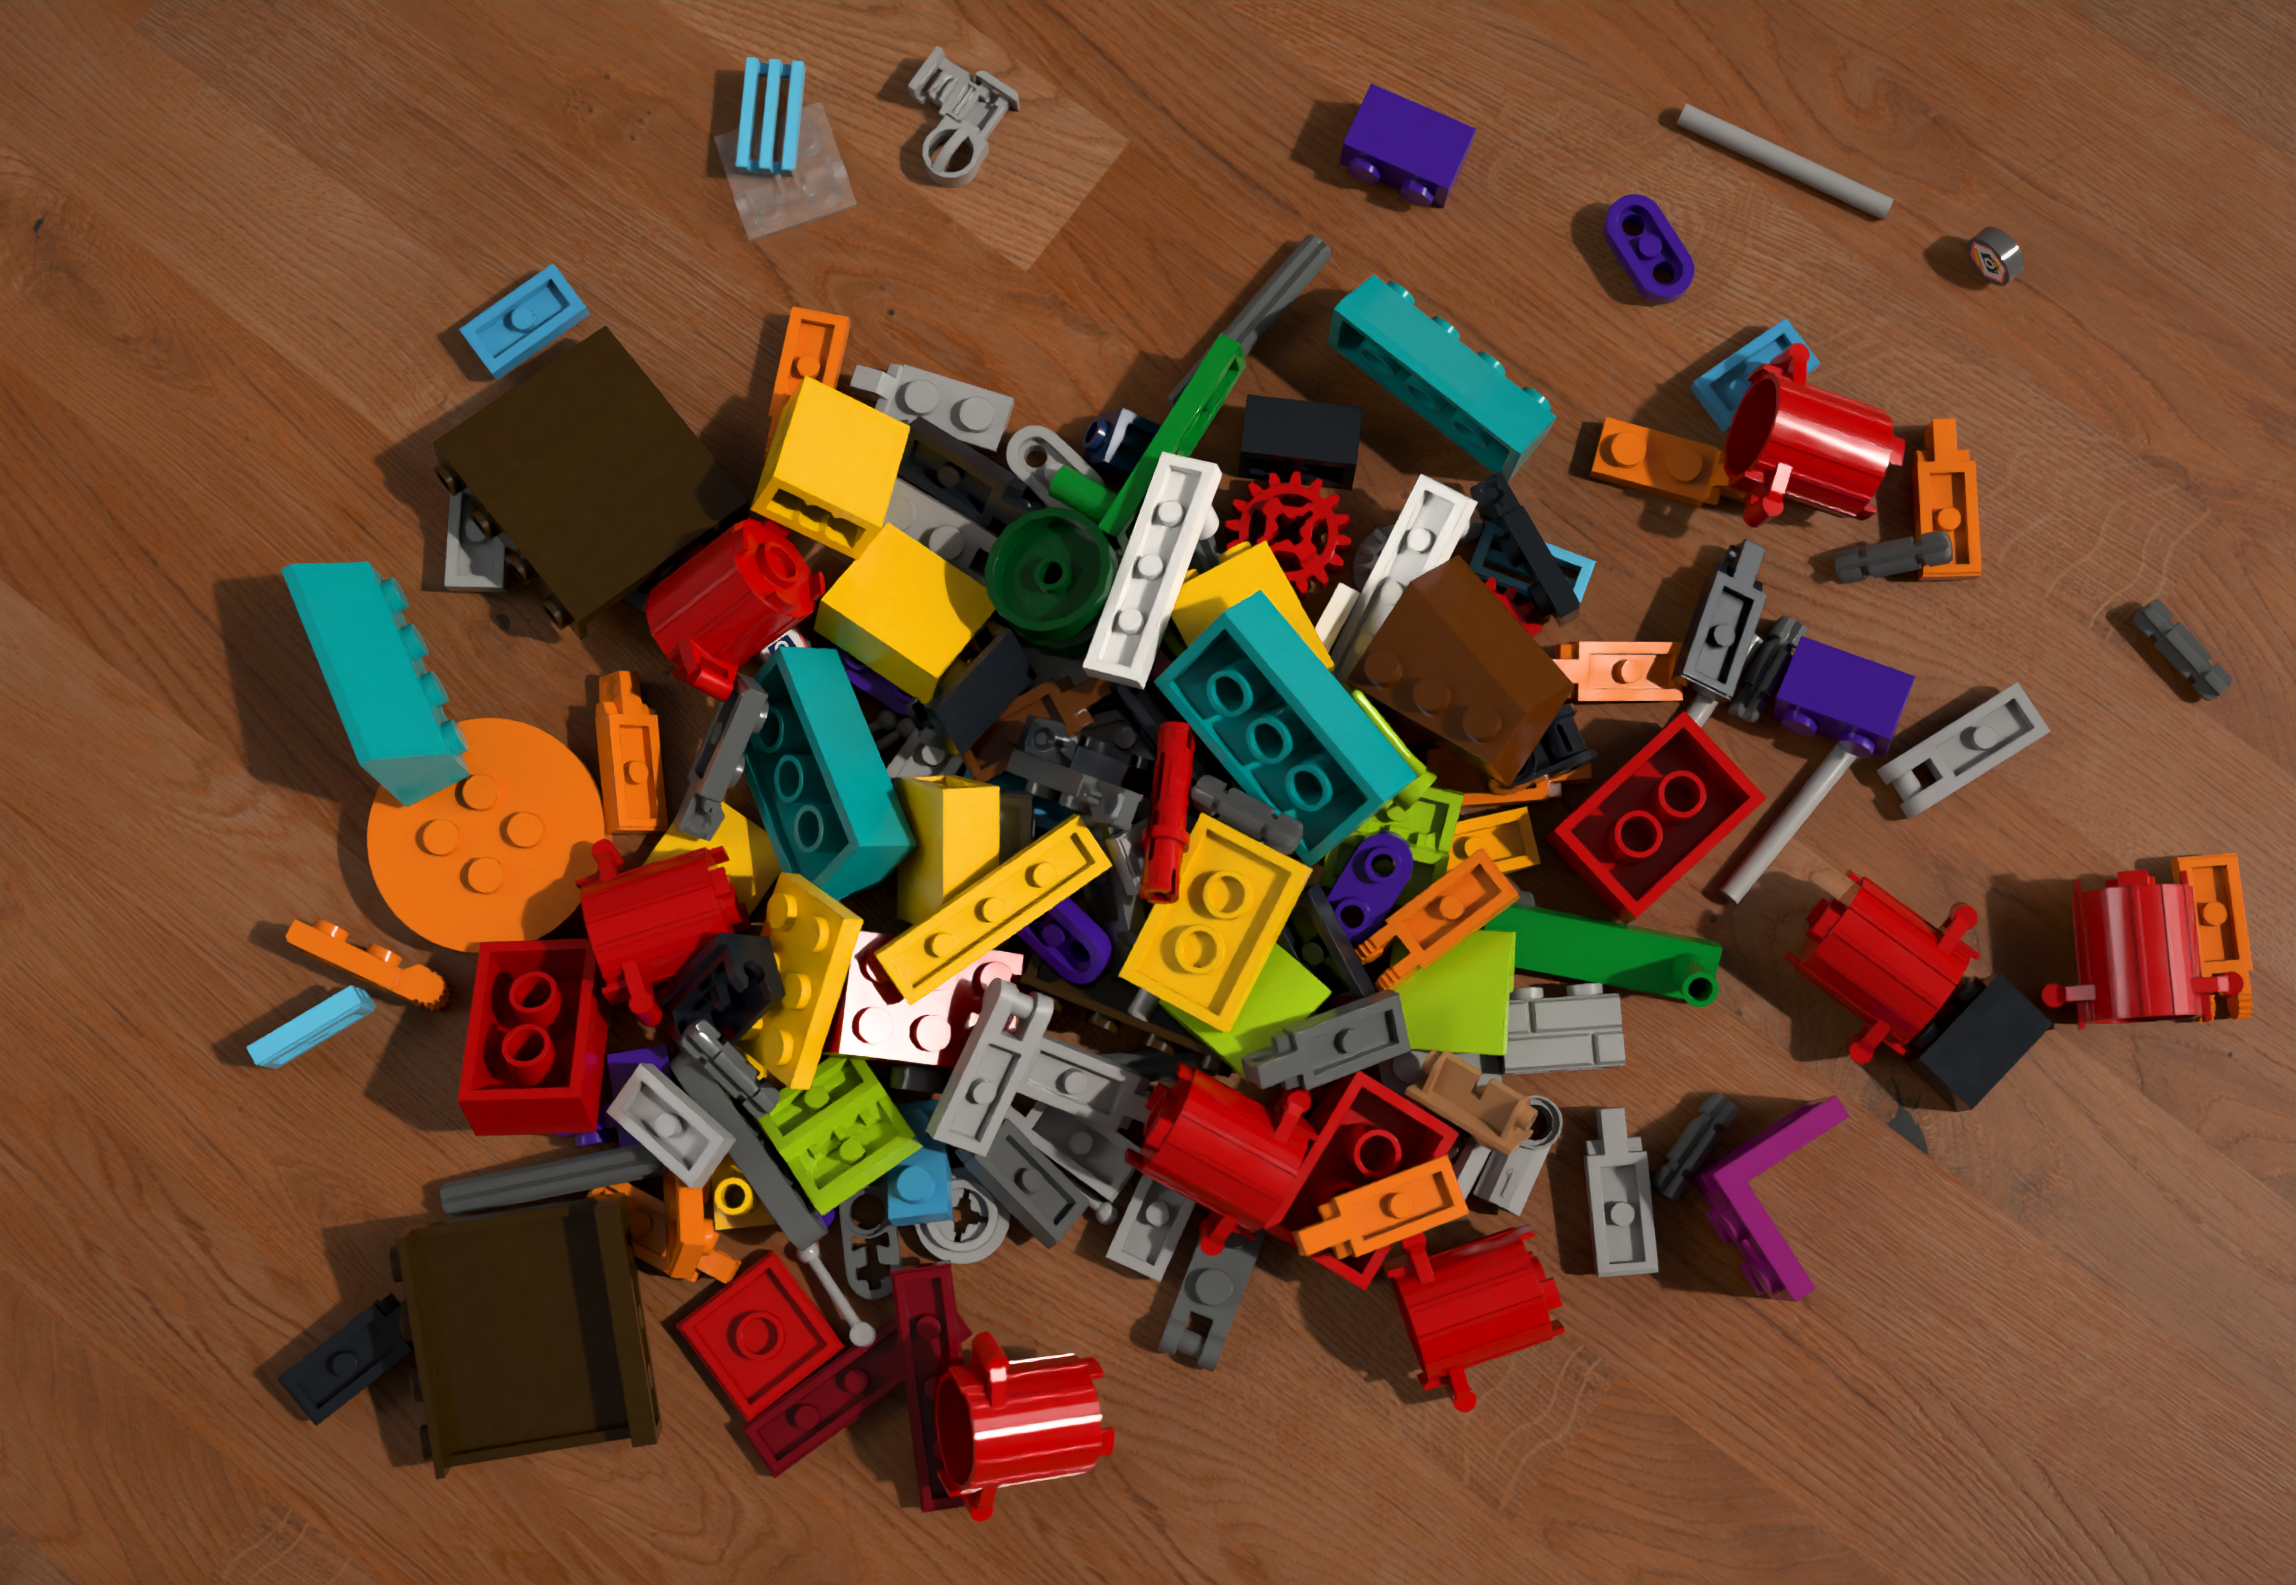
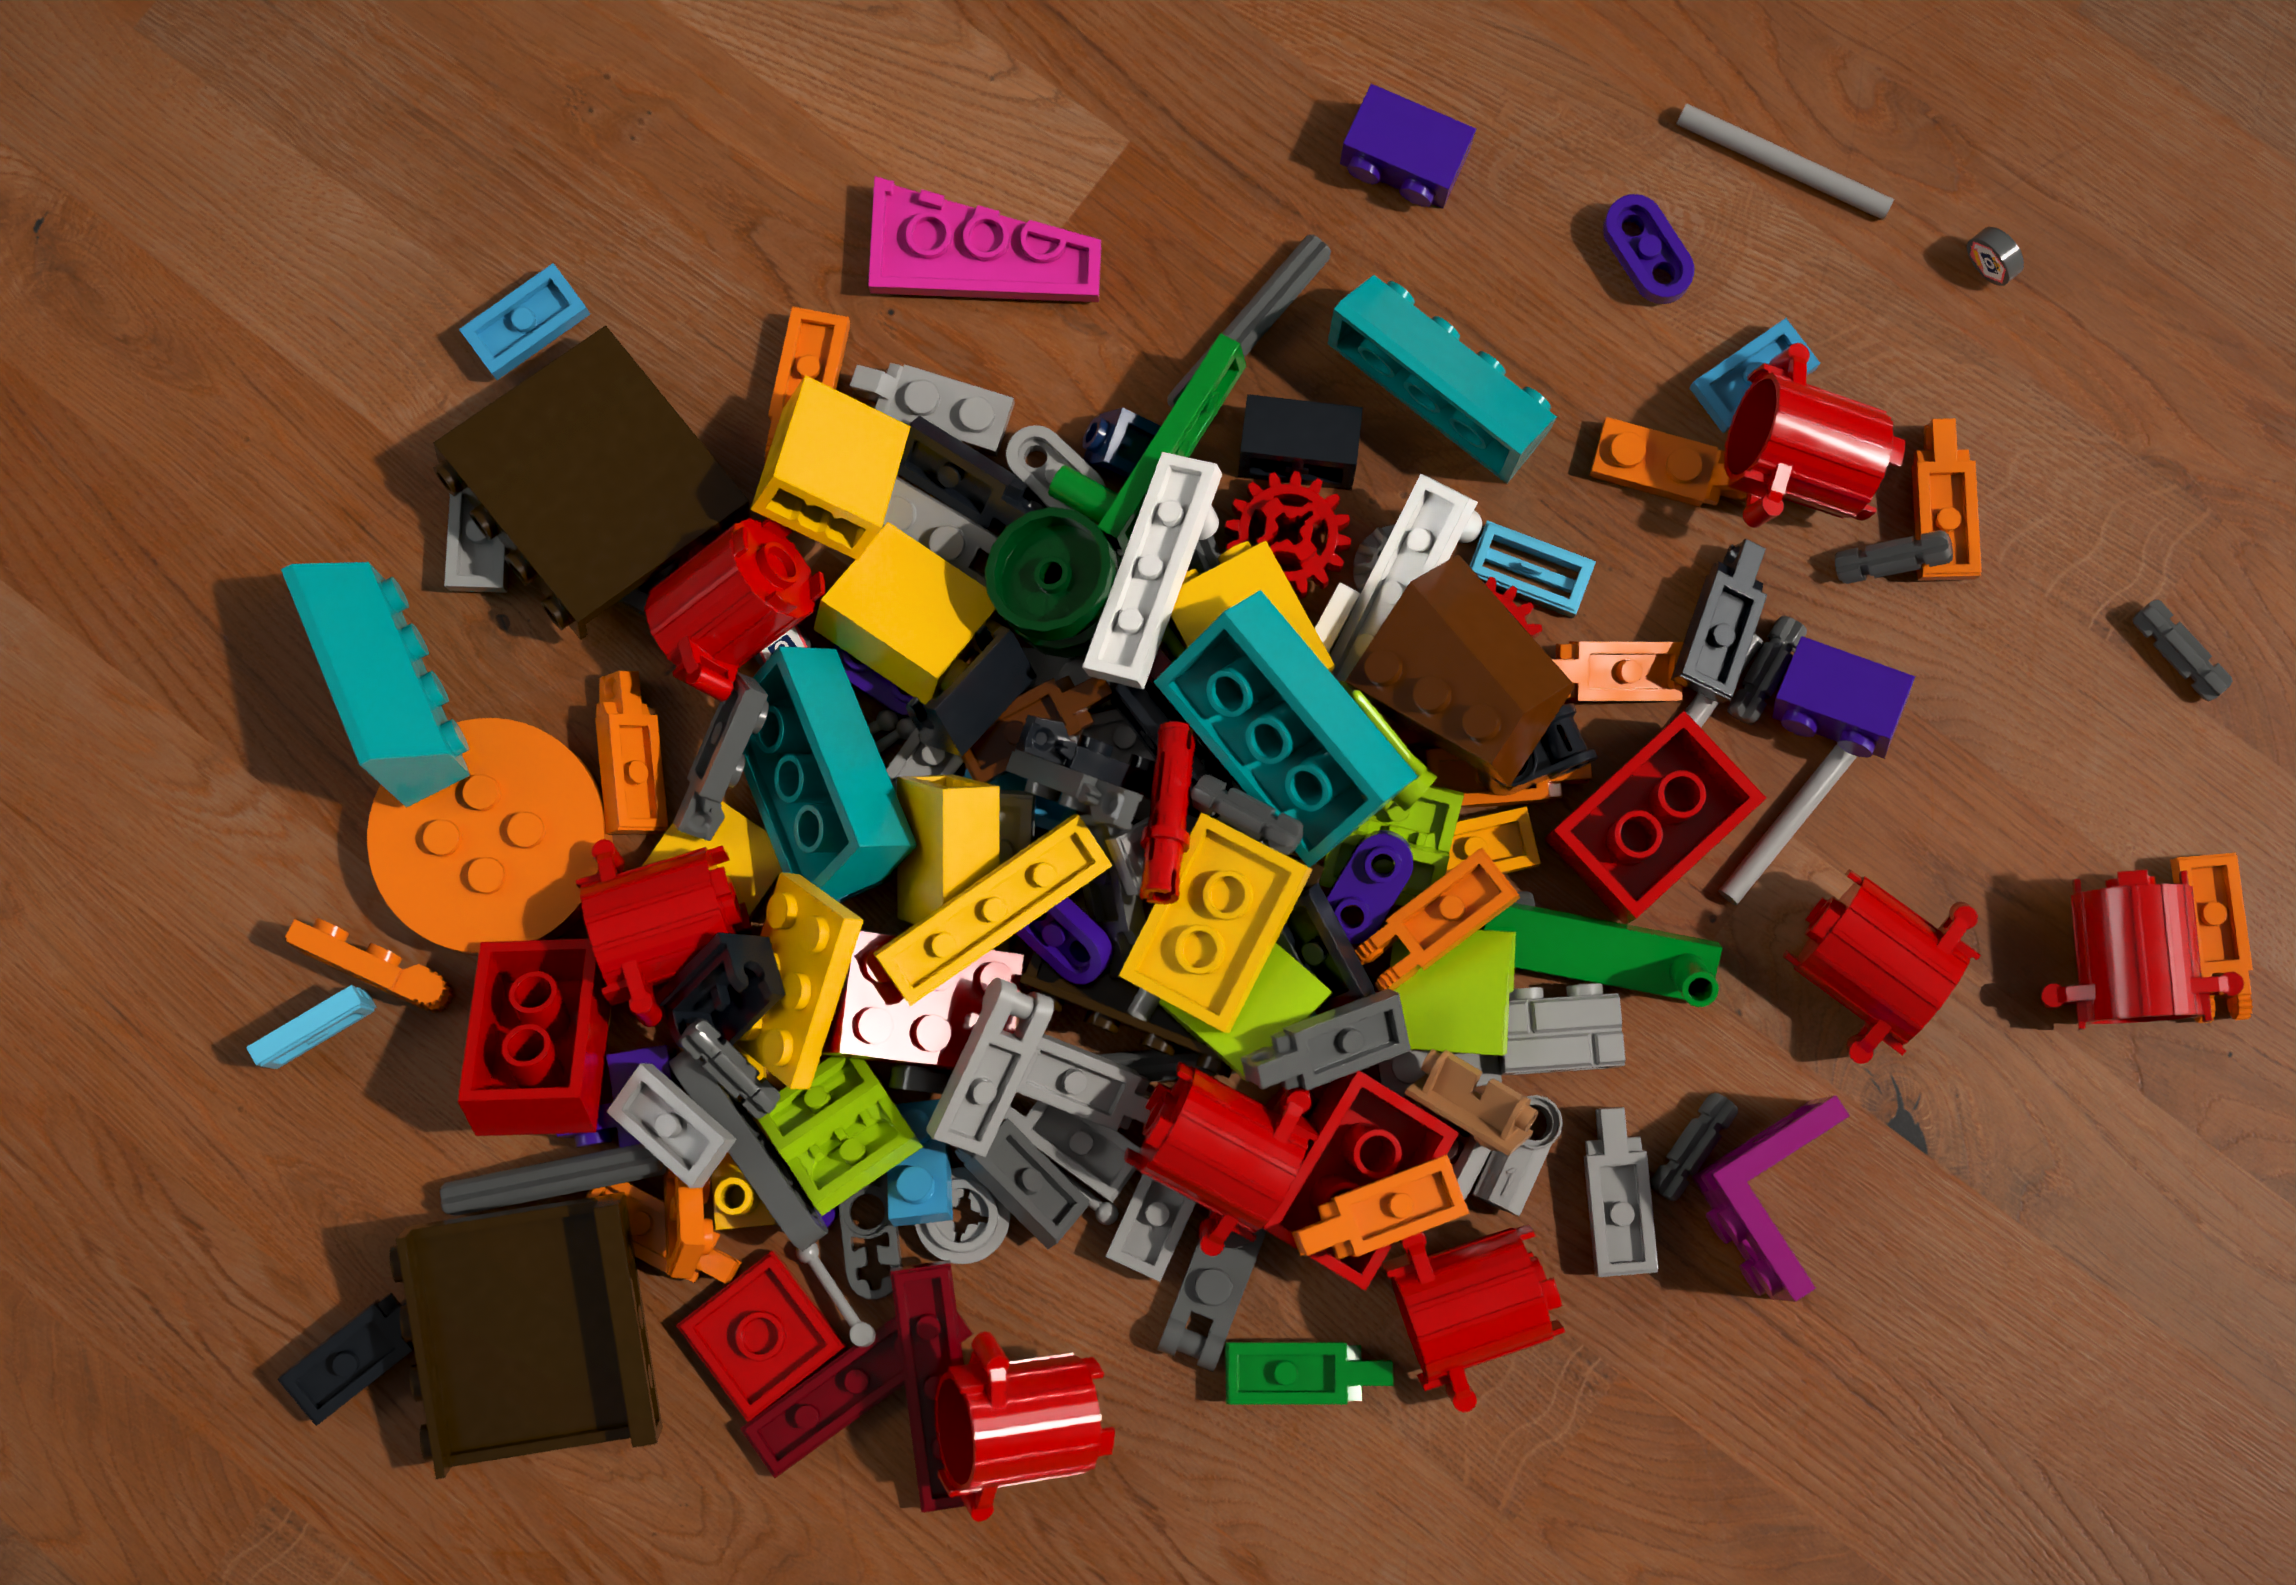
clear hinge [714,101,857,242] -> none
medium azure tile [736,57,806,177] -> none
light grey piece [908,45,1020,188] -> none
black hinge [1470,471,1581,627] -> none
light grey plate [1876,682,2051,820] -> none
black brick [1904,973,2054,1112] -> none
none -> dark pink wing [868,176,1101,302]
none -> green hinge [1226,1342,1394,1405]

